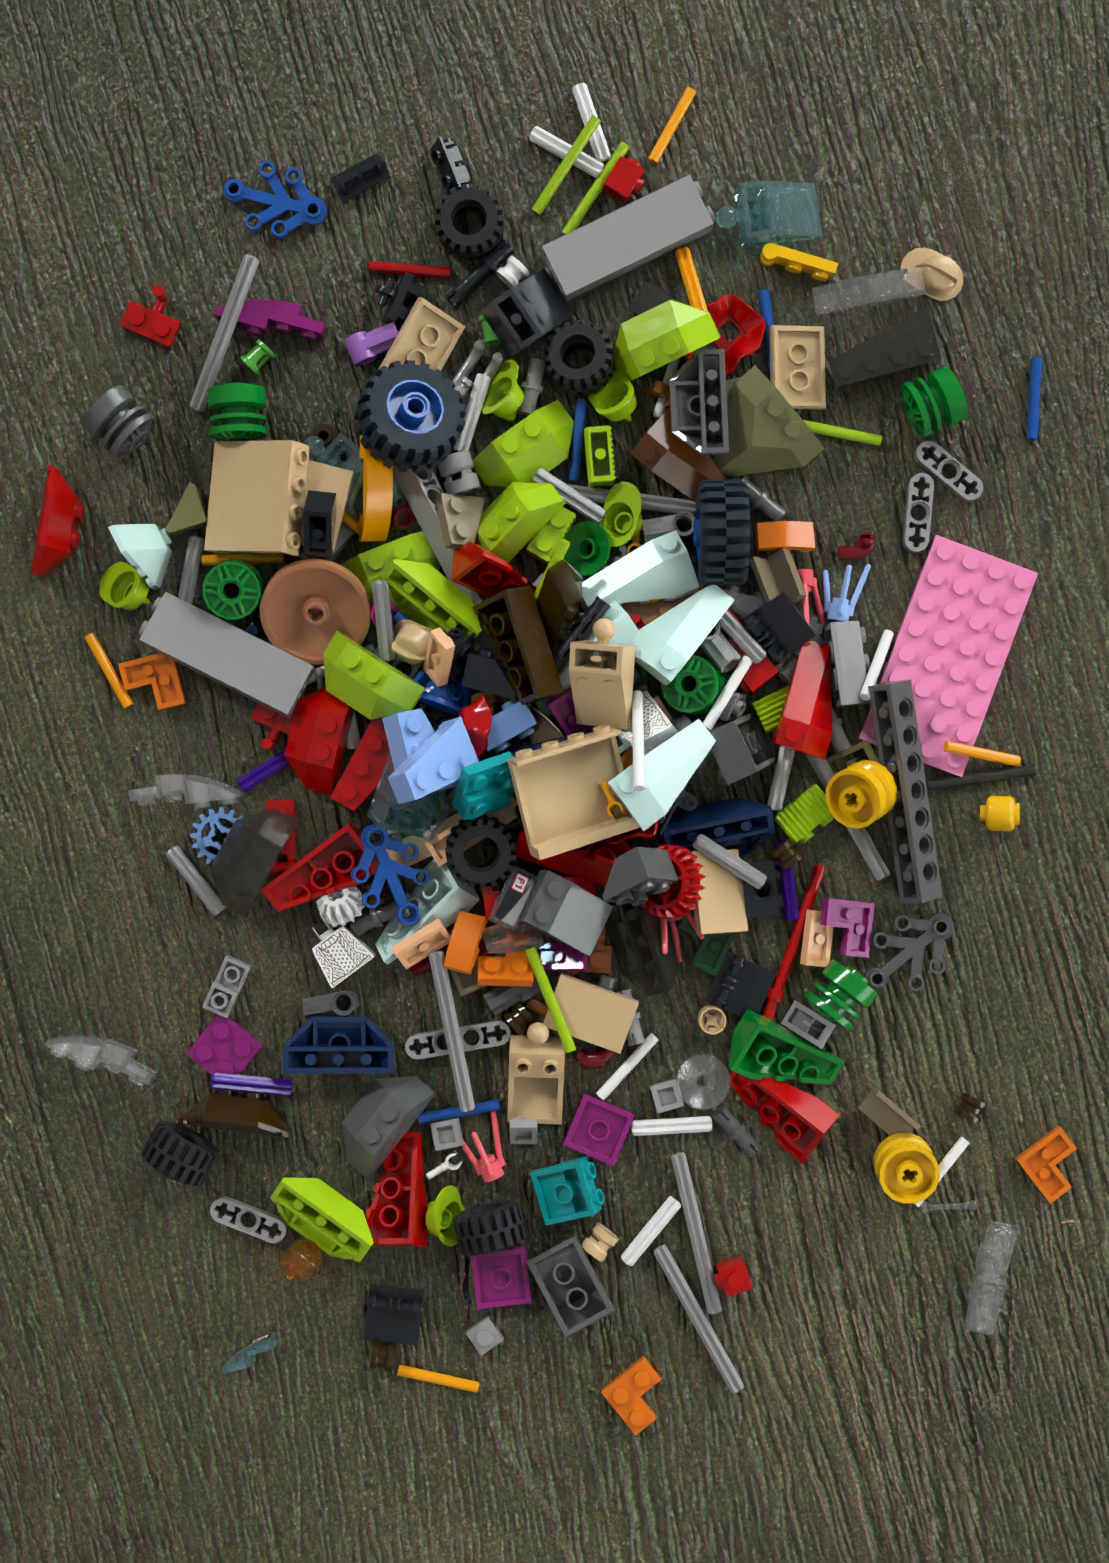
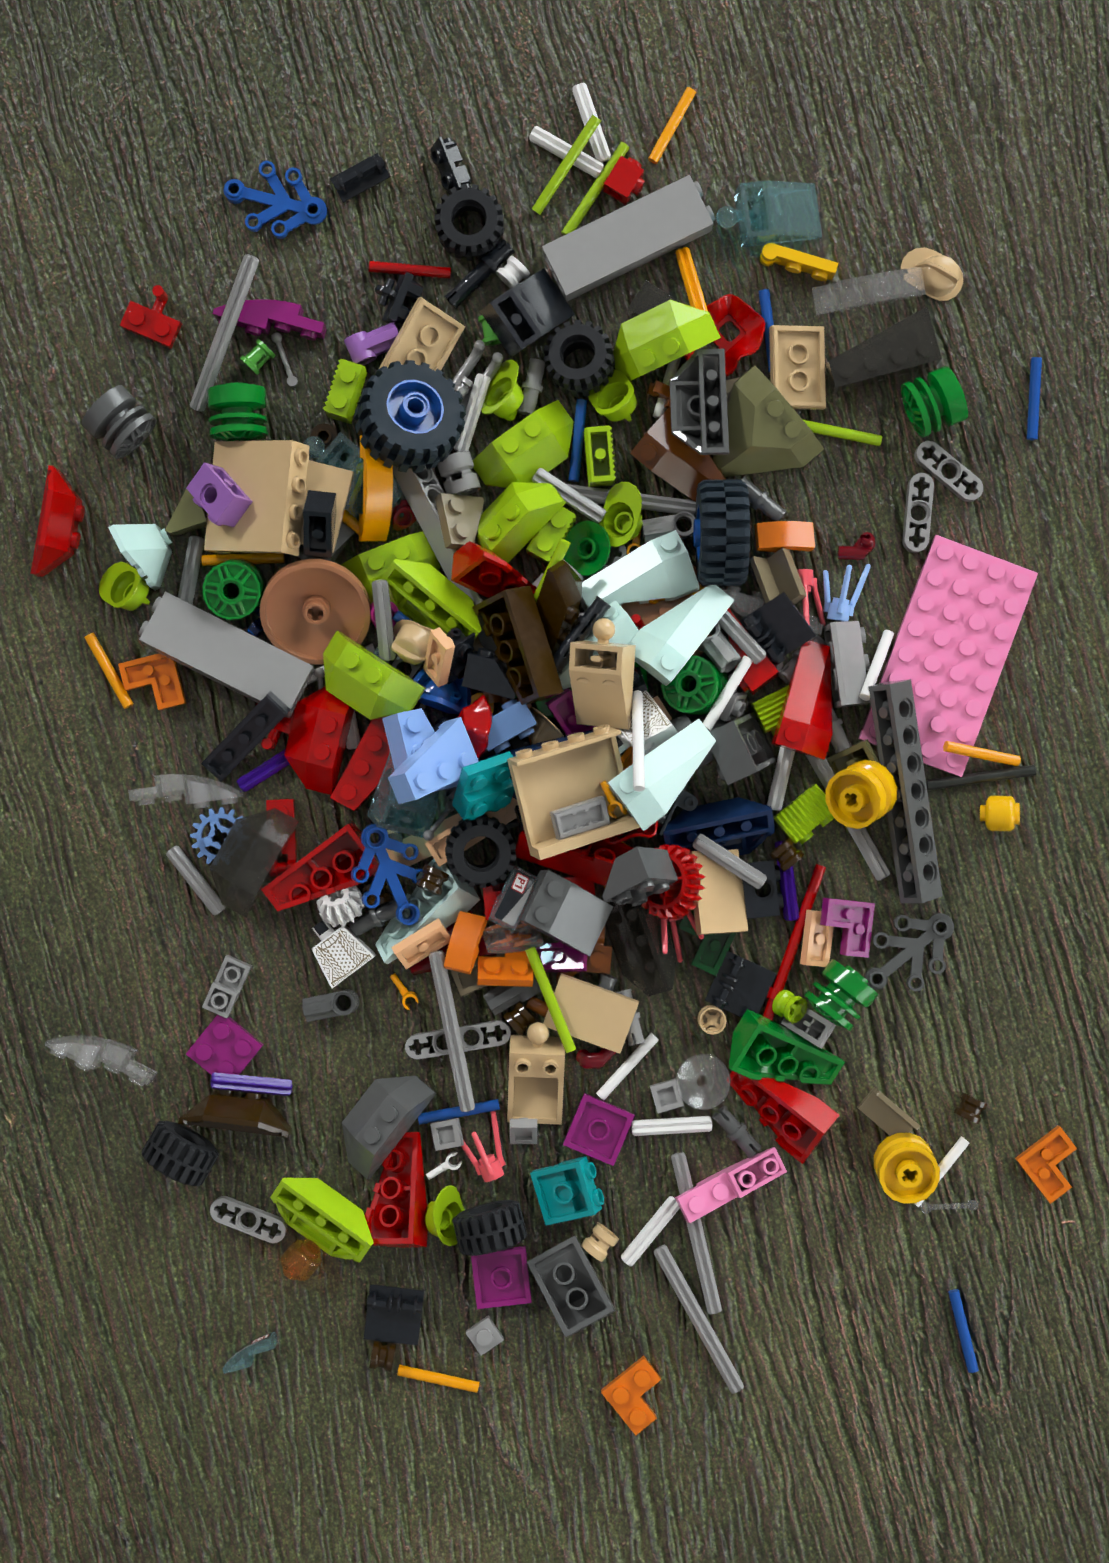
dark blue wedge [283,1016,394,1074] -> none
red brick [714,1255,753,1297] -> none
clear slope [965,1221,1018,1336] -> none
none -> medium lavender brick [186,462,252,527]
none -> black tile [201,691,291,782]
none -> light grey hinge [271,332,298,387]
none -> lime brick [323,359,368,424]
none -> light orange hand [390,973,418,1010]
none -> dark brown wheel [416,864,450,896]
none -> light grey plate [550,796,611,840]
none -> bright pink slope [675,1147,787,1223]
none -> lime wheel [772,990,807,1023]
none -> blue bar [948,1289,979,1373]

